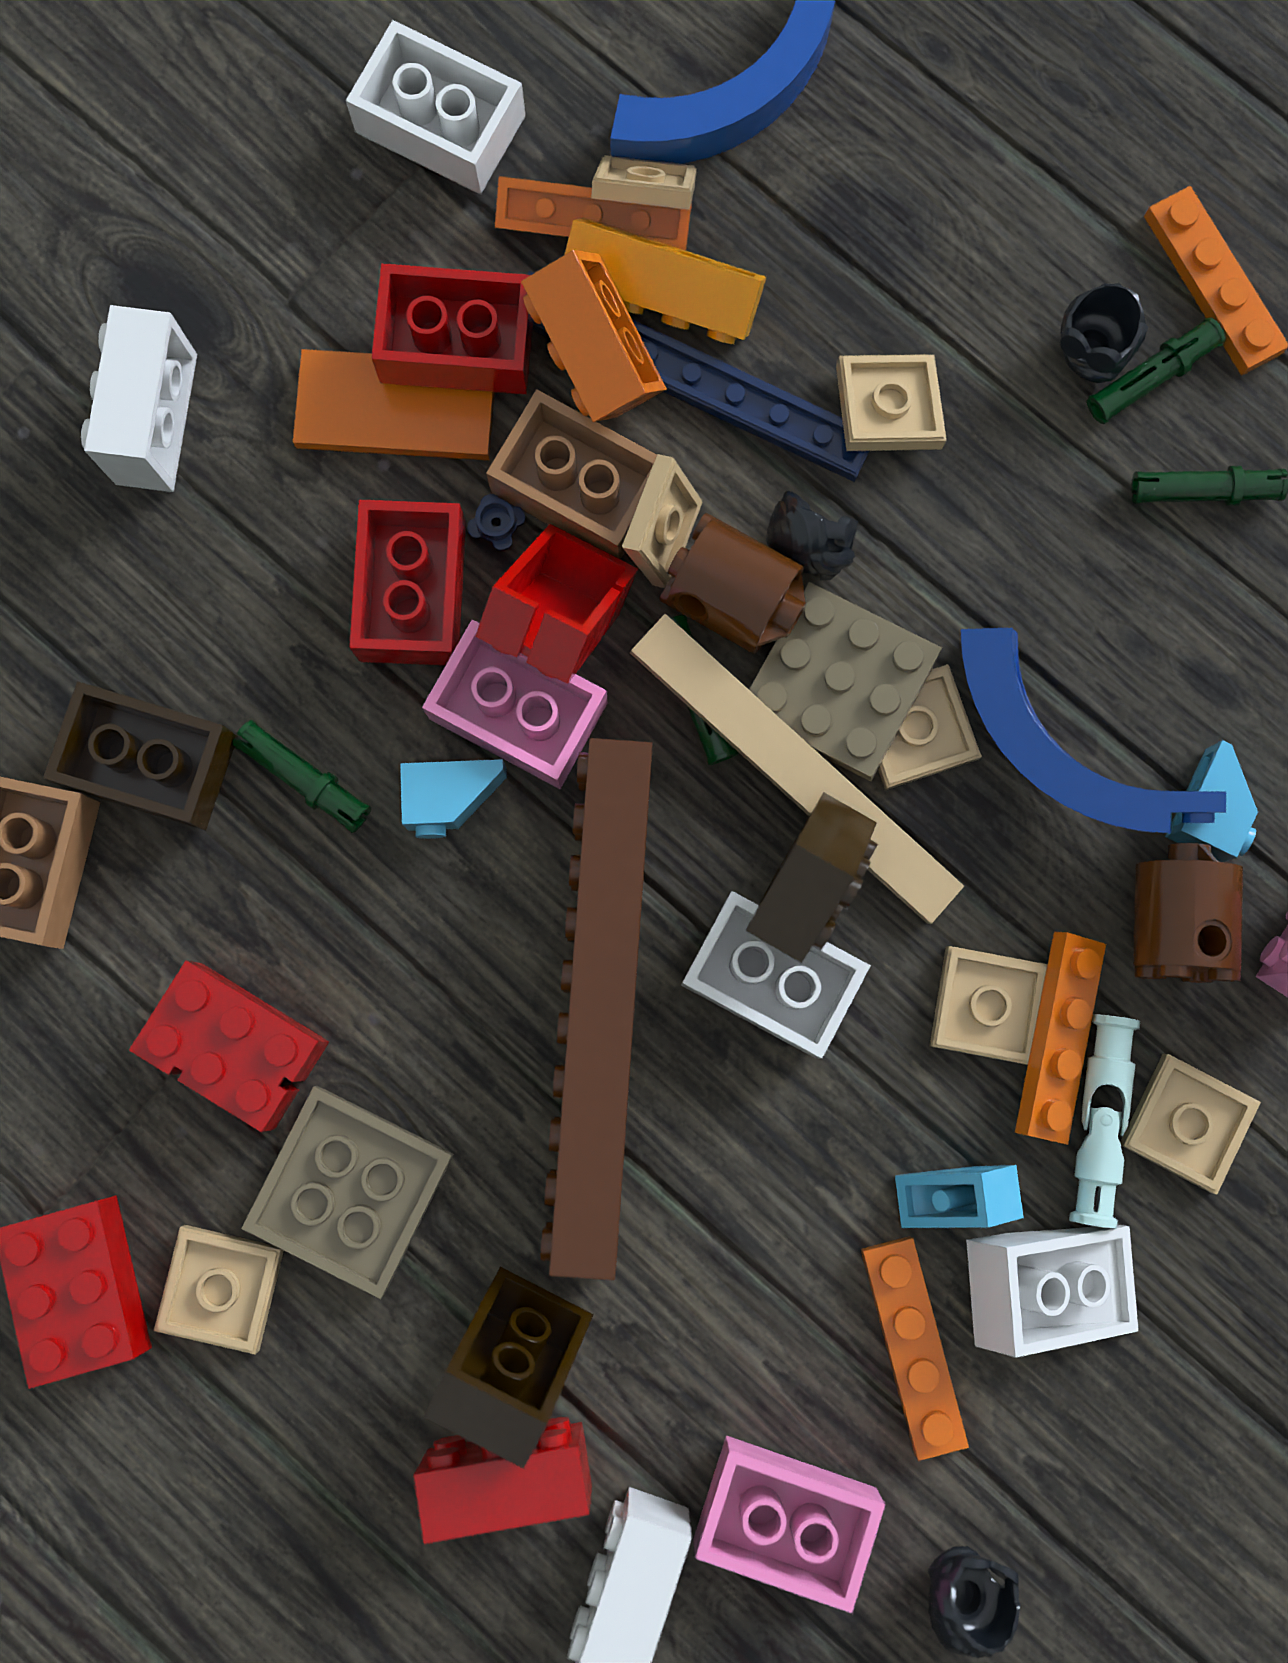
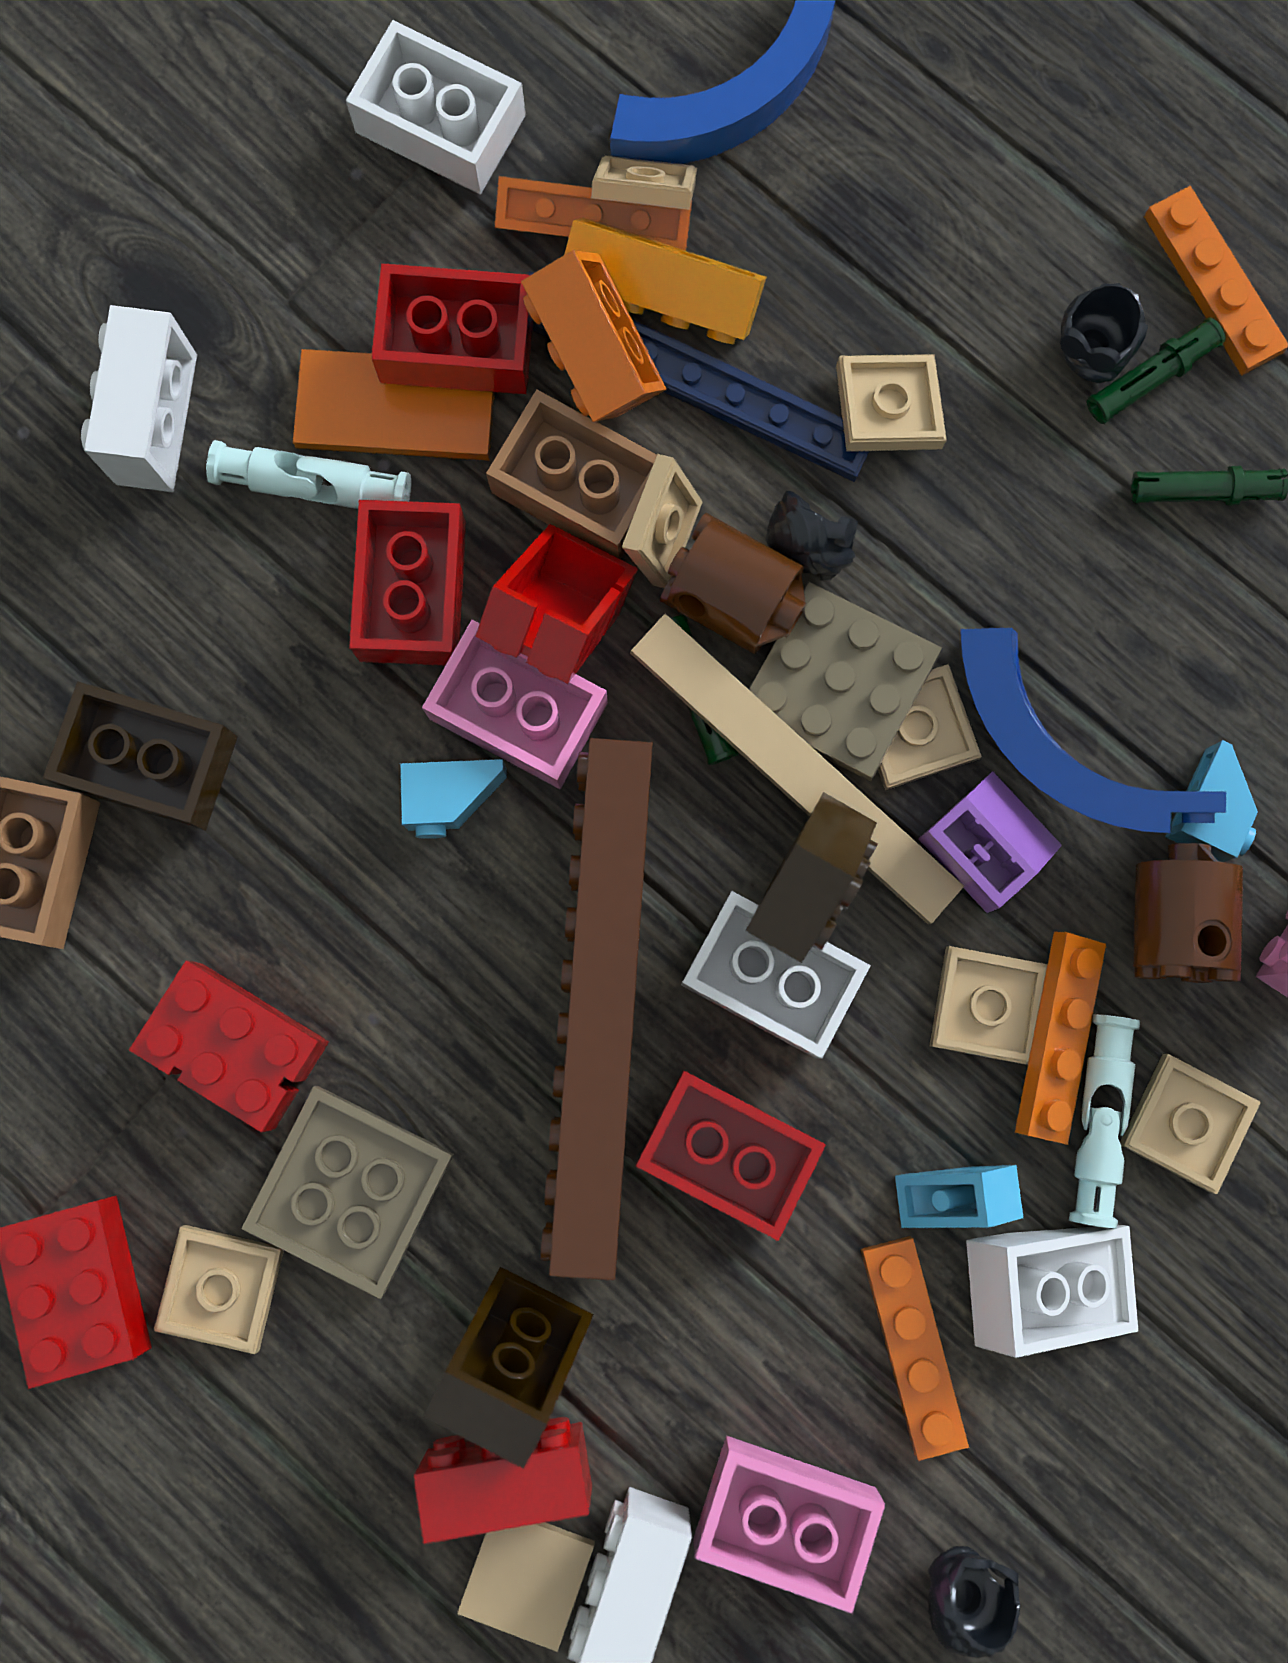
dark green pin [232,720,372,833] -> none
dark blue plate [467,494,525,551] -> none
none -> light aqua piece [206,440,411,509]
none -> tan tile [457,1523,595,1652]
none -> red brick [636,1070,826,1241]
none -> medium lavender slope [918,771,1062,913]

